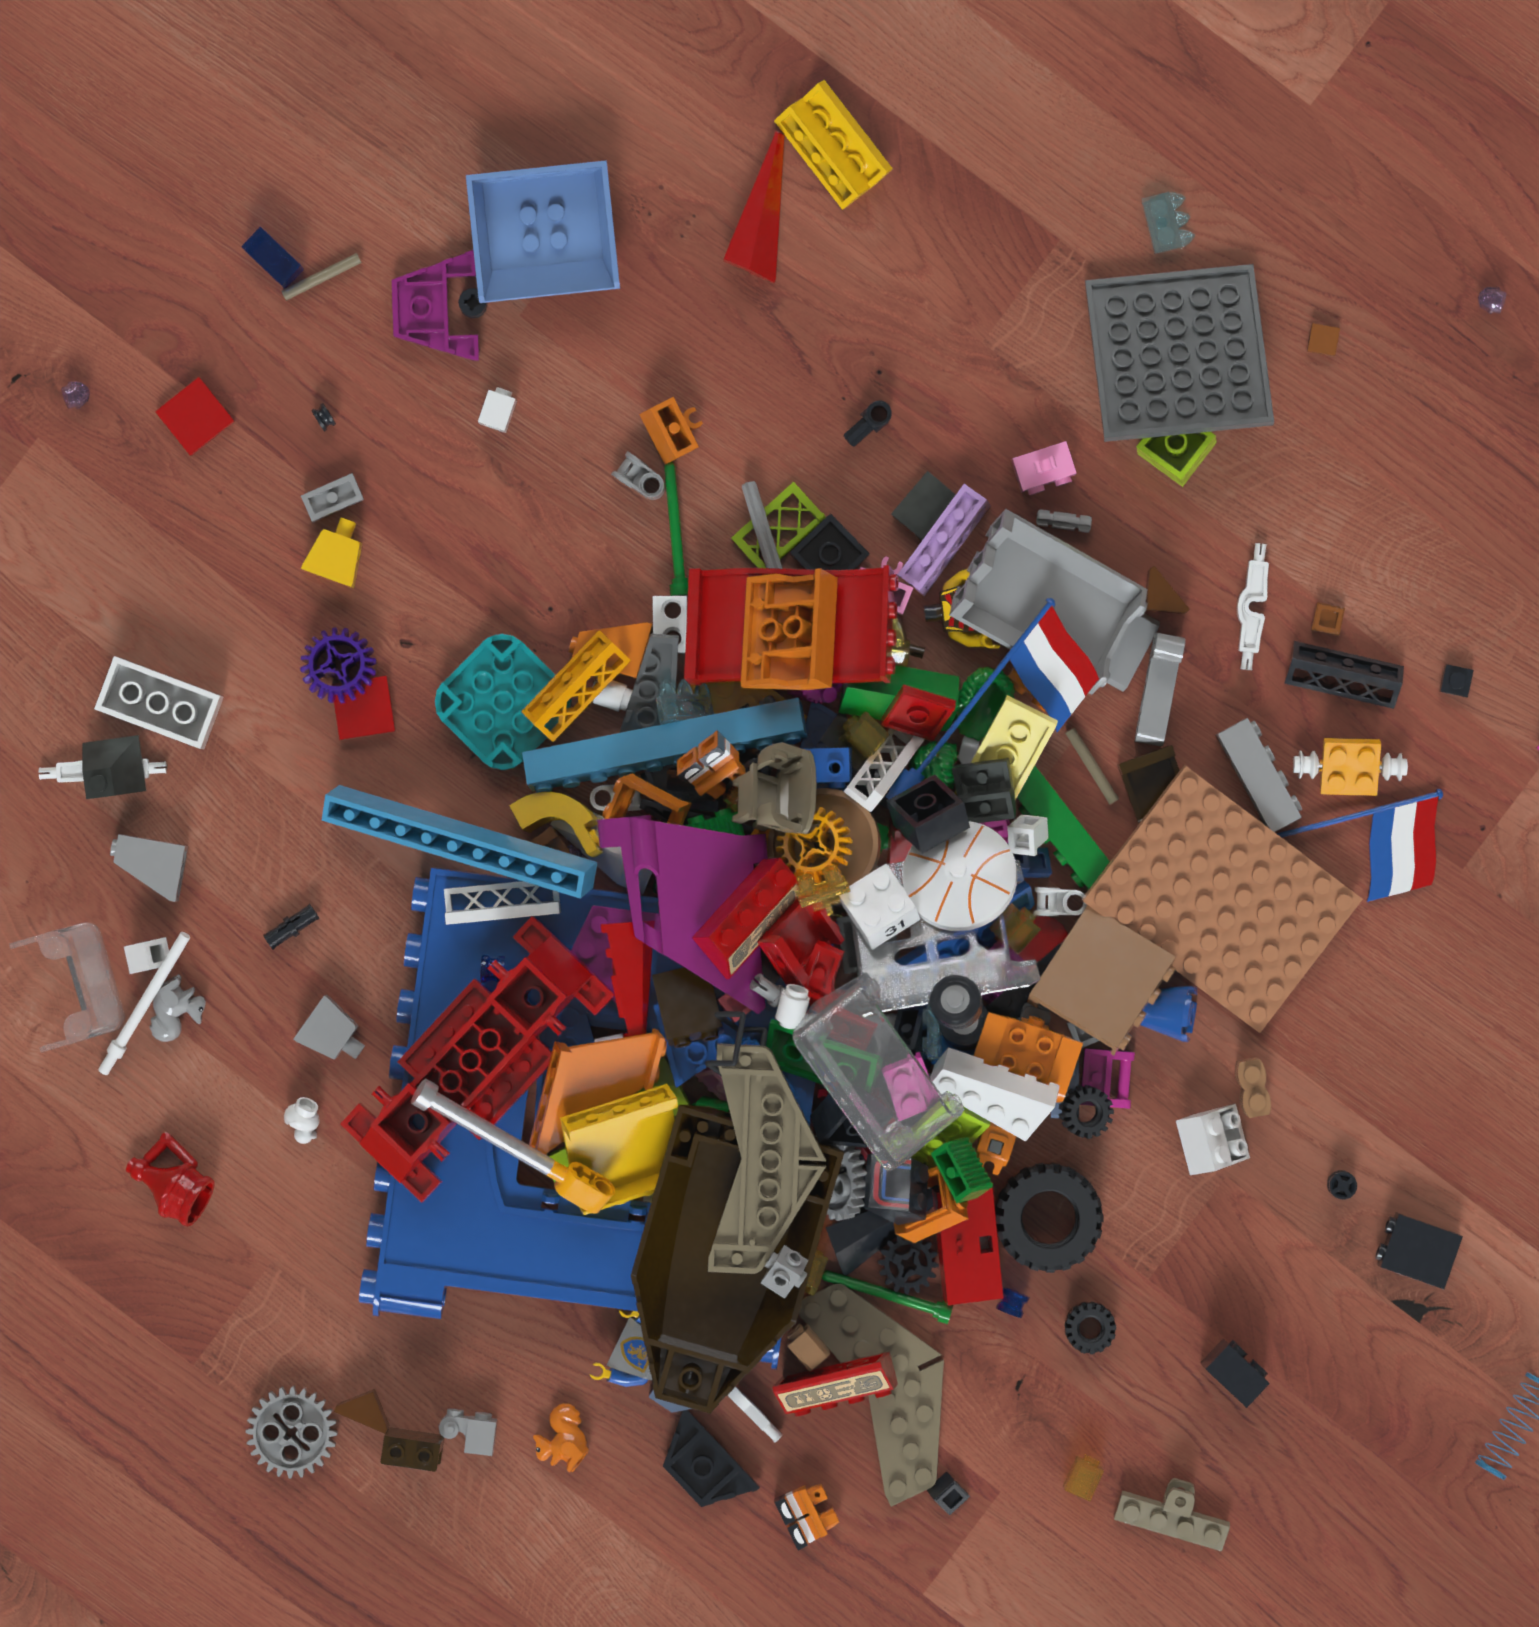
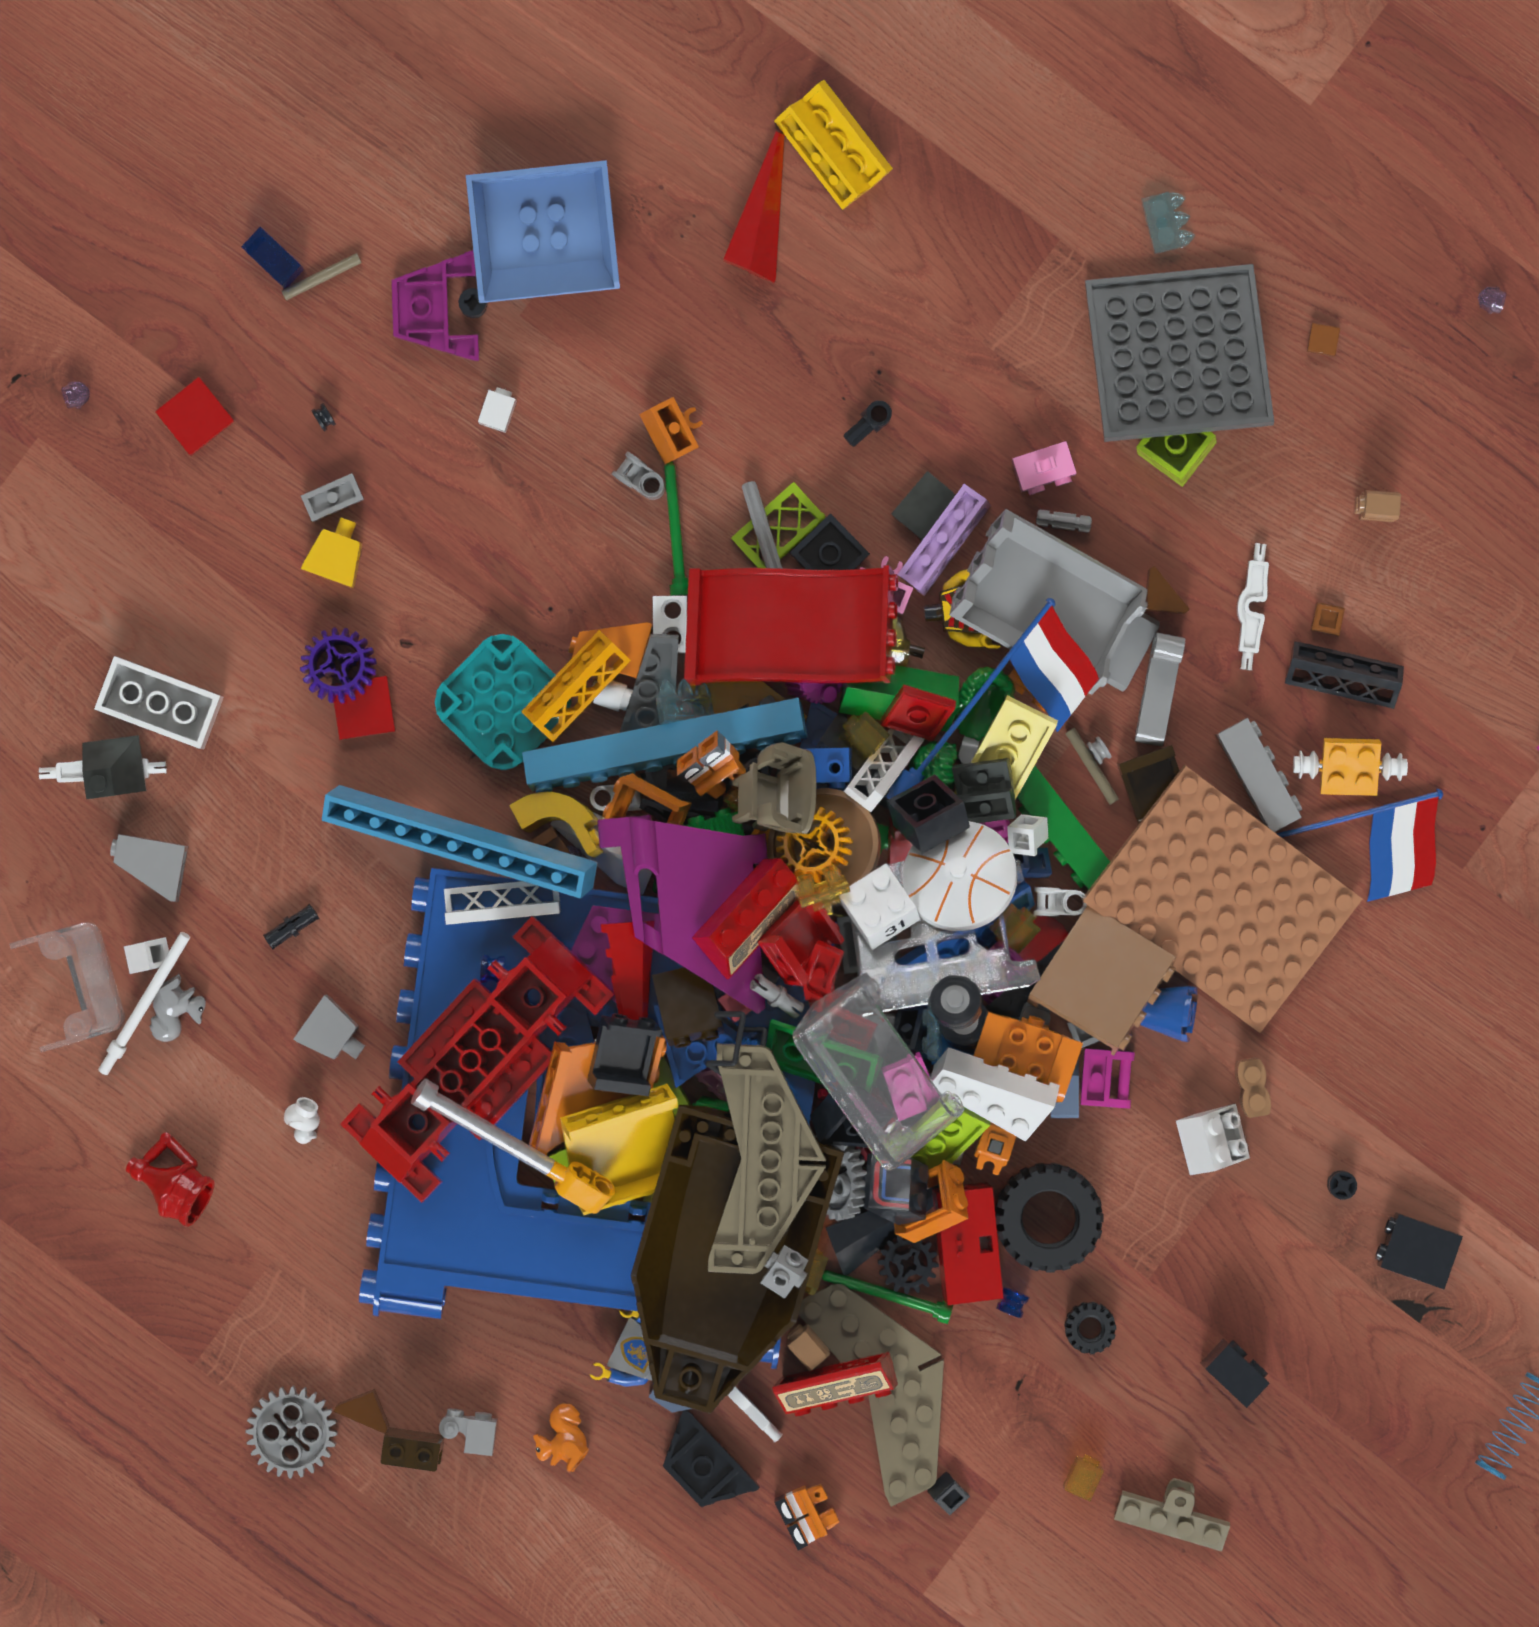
orange piece [741,568,838,690] -> none
white brick [775,984,810,1029] -> none
green brick [931,1137,993,1204] -> none
black tyre [1058,1085,1114,1139] -> none
black plate [1439,664,1474,698] -> none
none -> black panel [587,1013,663,1096]
none -> light grey bush [1087,736,1112,764]
none -> medium nougat brick [1354,490,1401,522]

